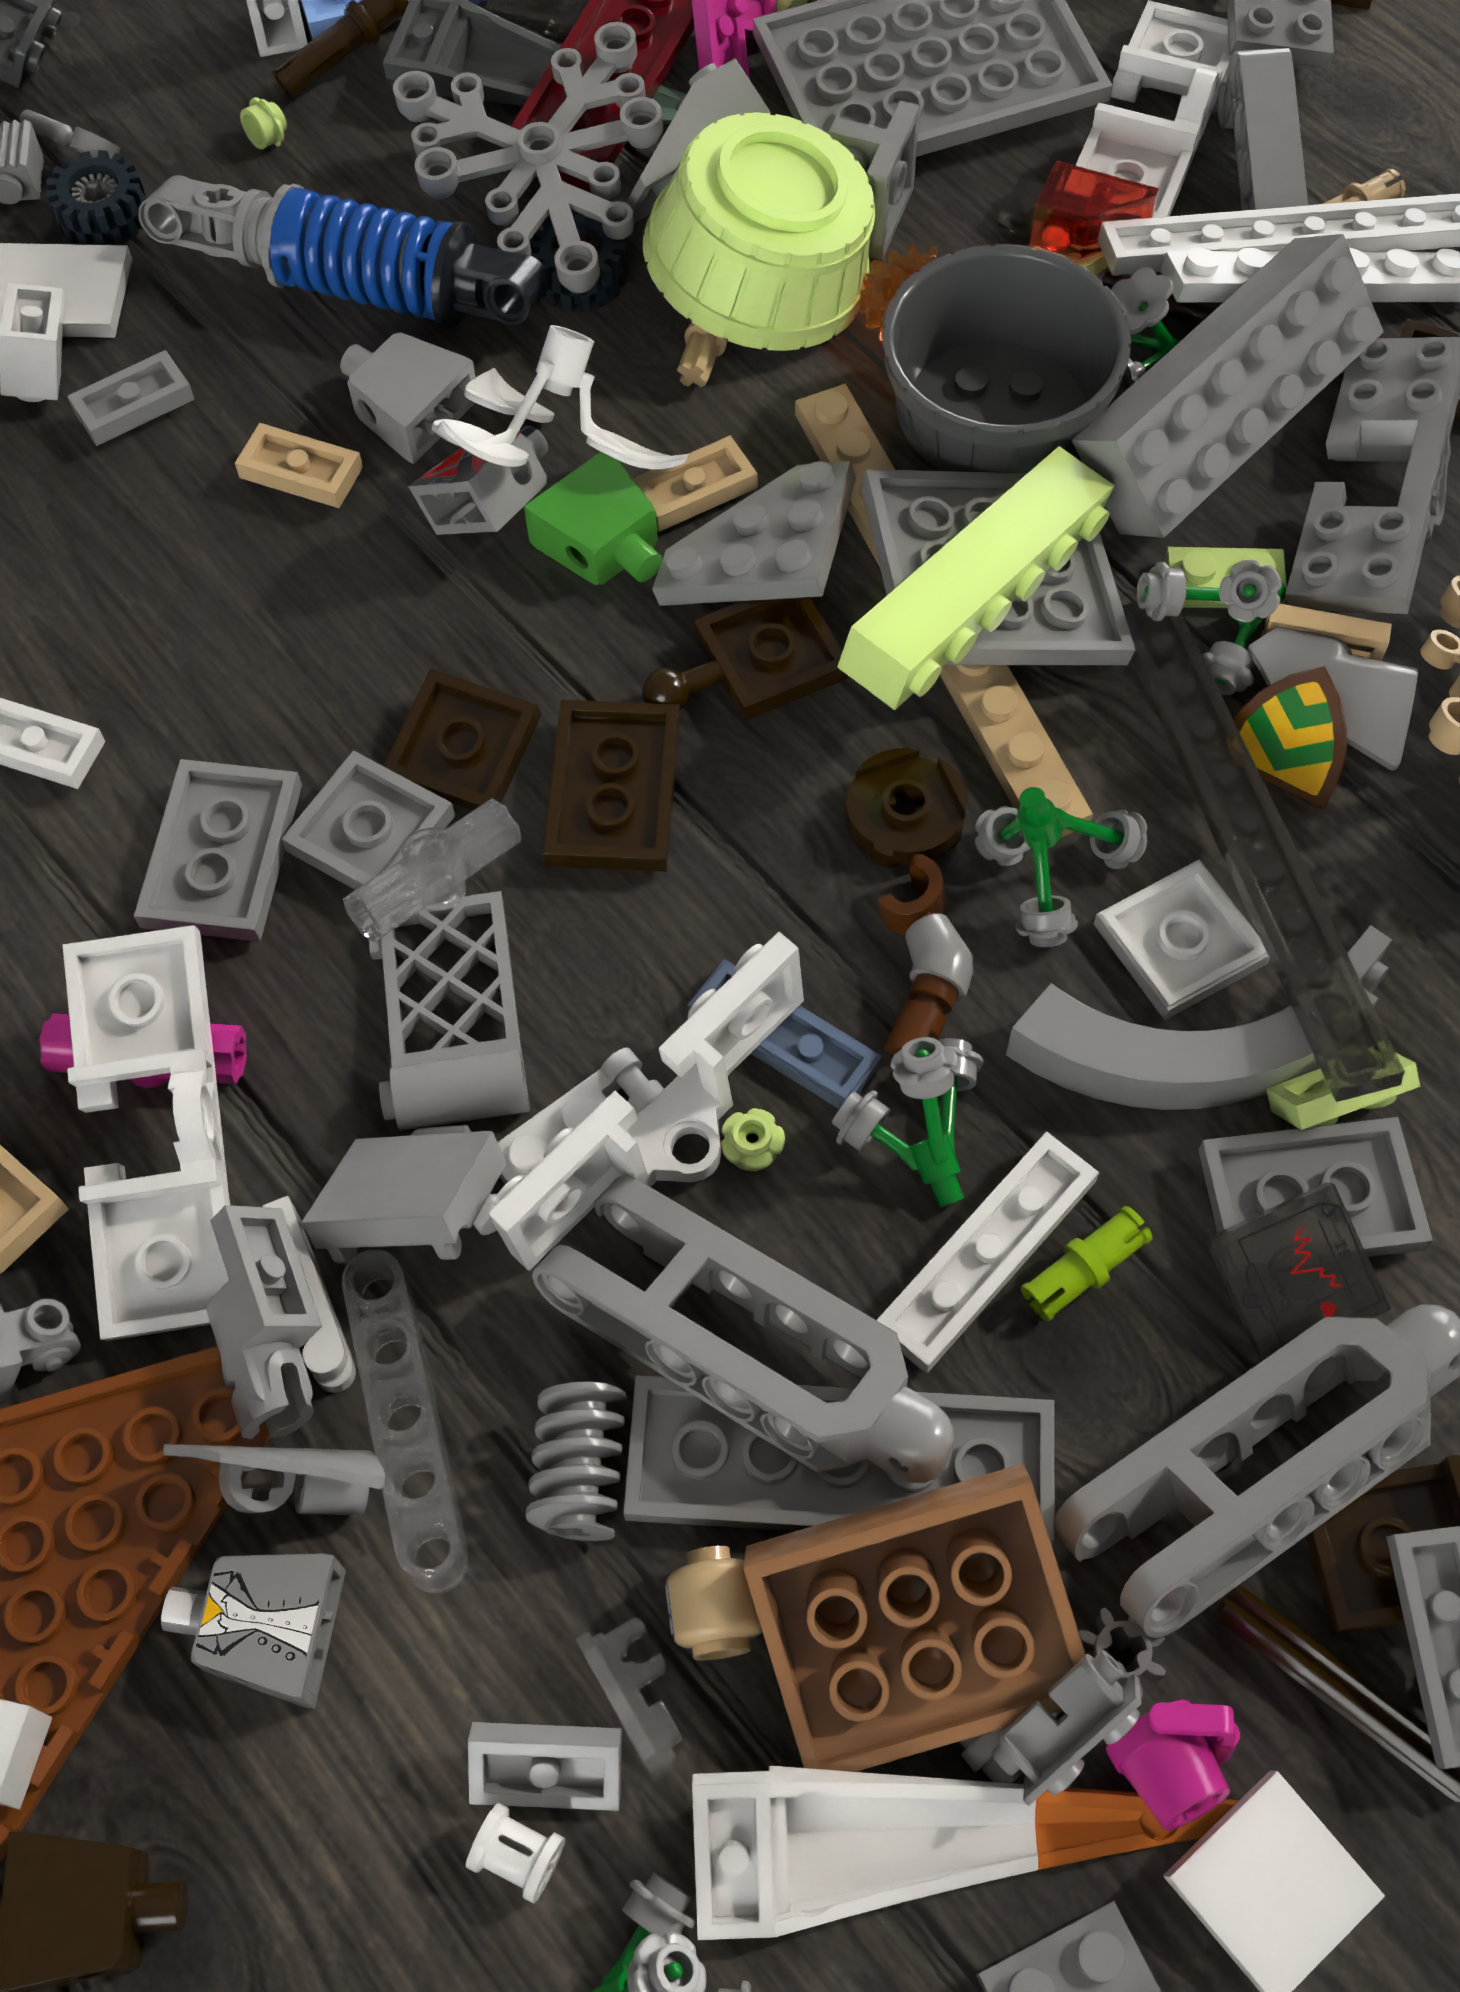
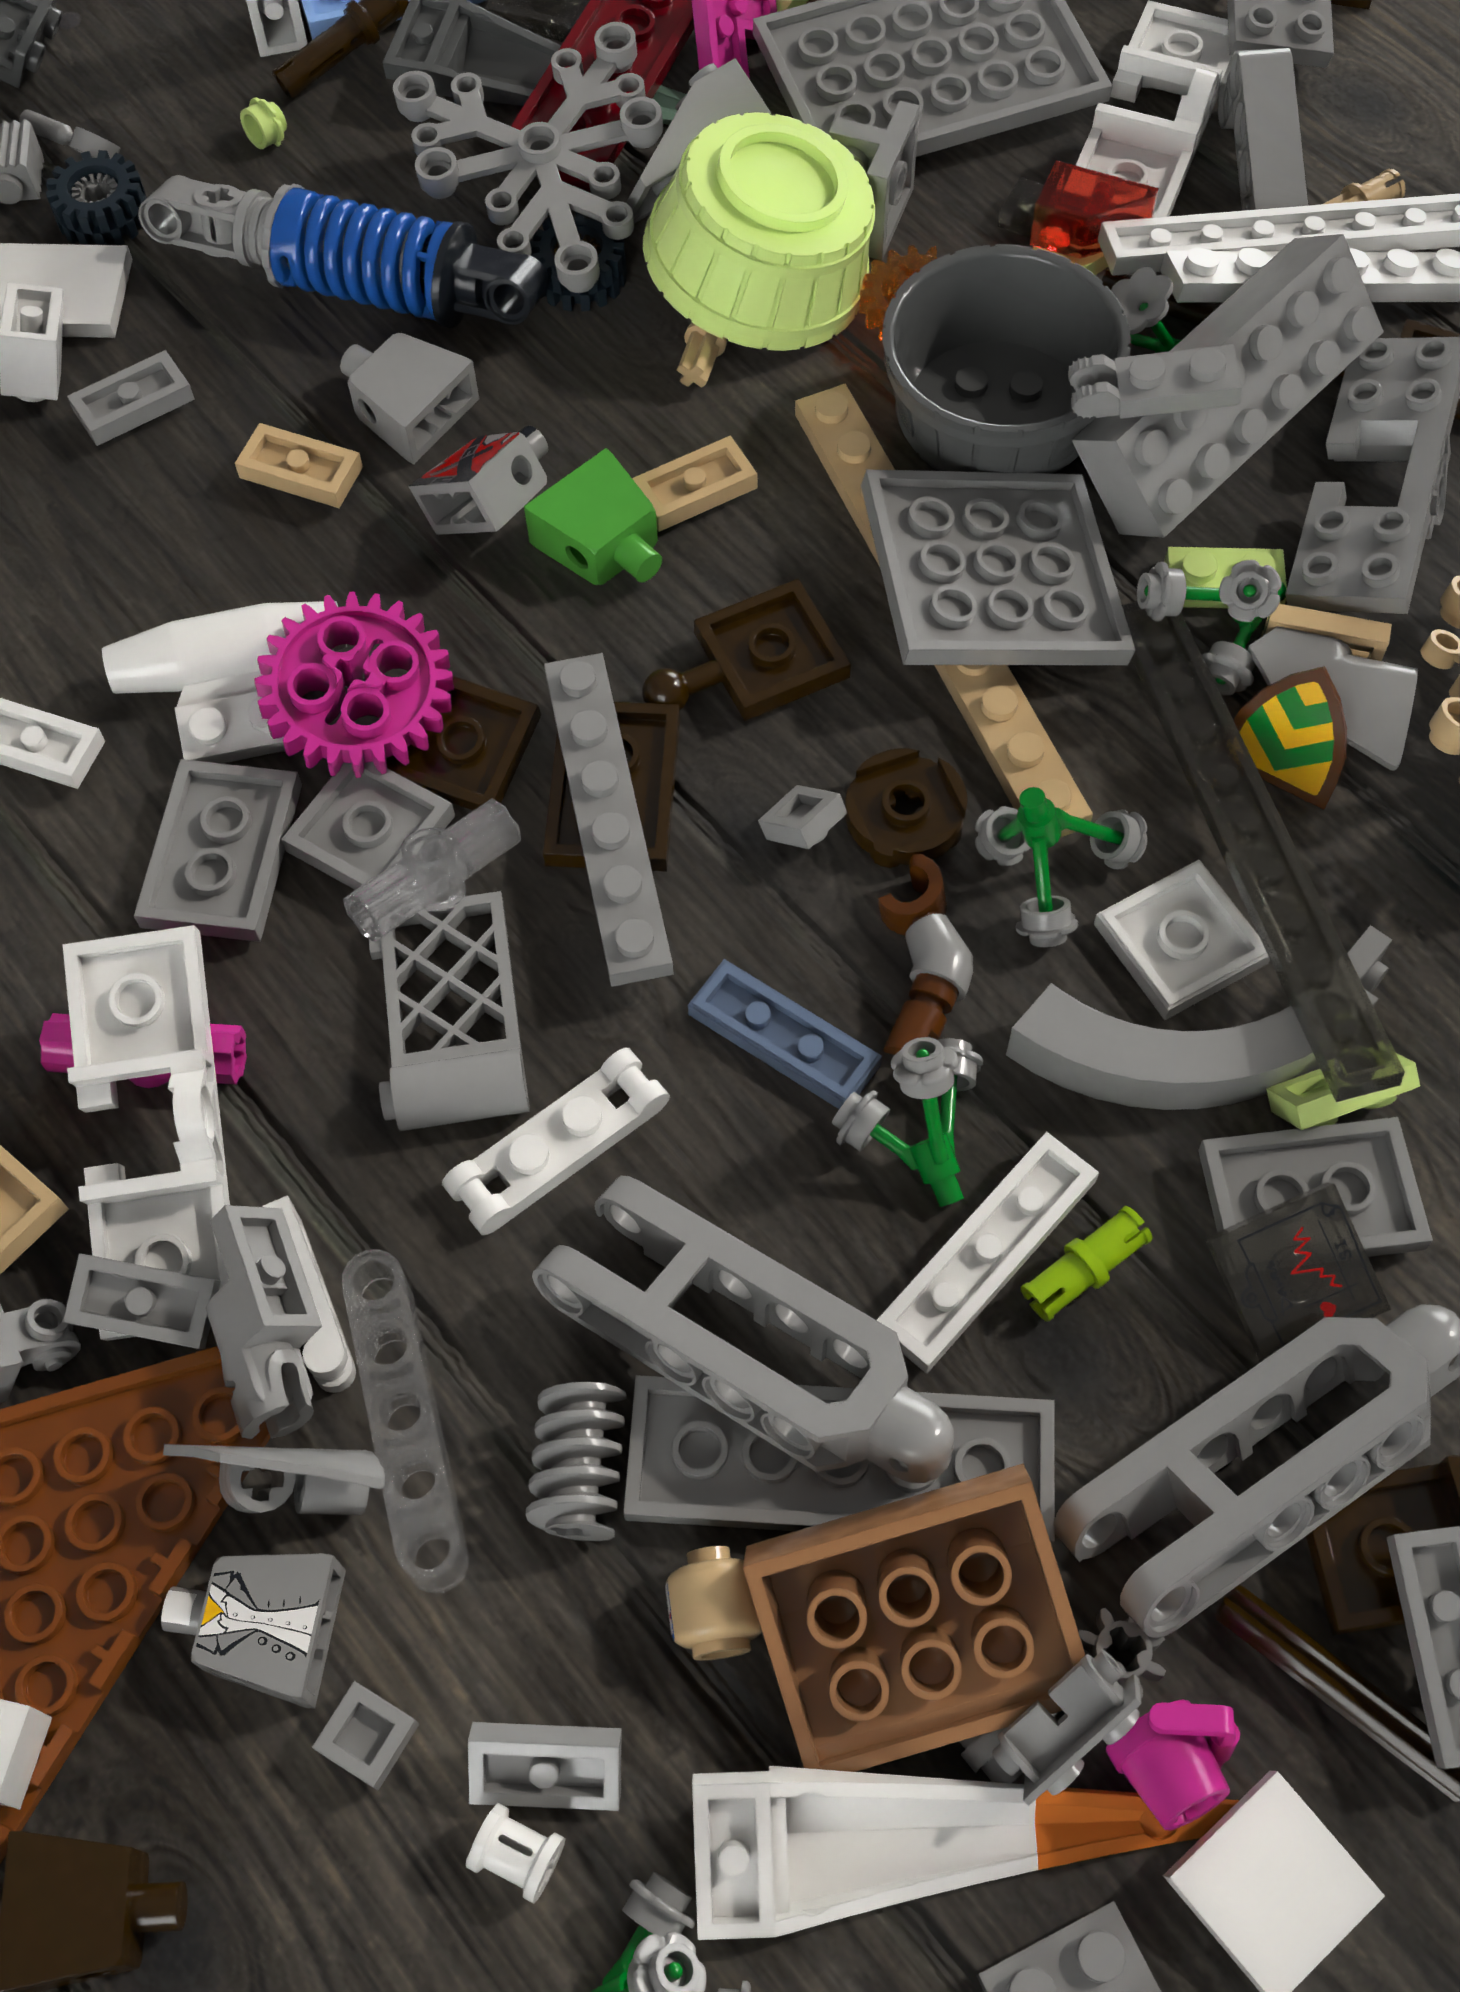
light grey piece [301,1125,507,1263] -> none
white plant [431,325,689,469] -> none
white plate [488,932,804,1271] -> none
clear plate [575,1618,683,1782] -> none
light grey plate [652,461,856,606] -> none
yellowish green plate [721,1108,785,1171] -> none
yellowish green brick [837,446,1115,710] -> none
none -> light grey plate [63,1253,221,1349]
none -> white plate [102,601,347,764]
none -> dark pink gear [254,592,454,778]
none -> light grey plate [312,1681,419,1791]
none -> light grey plate [544,653,674,987]
none -> light grey plate [758,785,847,849]
none -> light grey hinge [1068,344,1241,419]

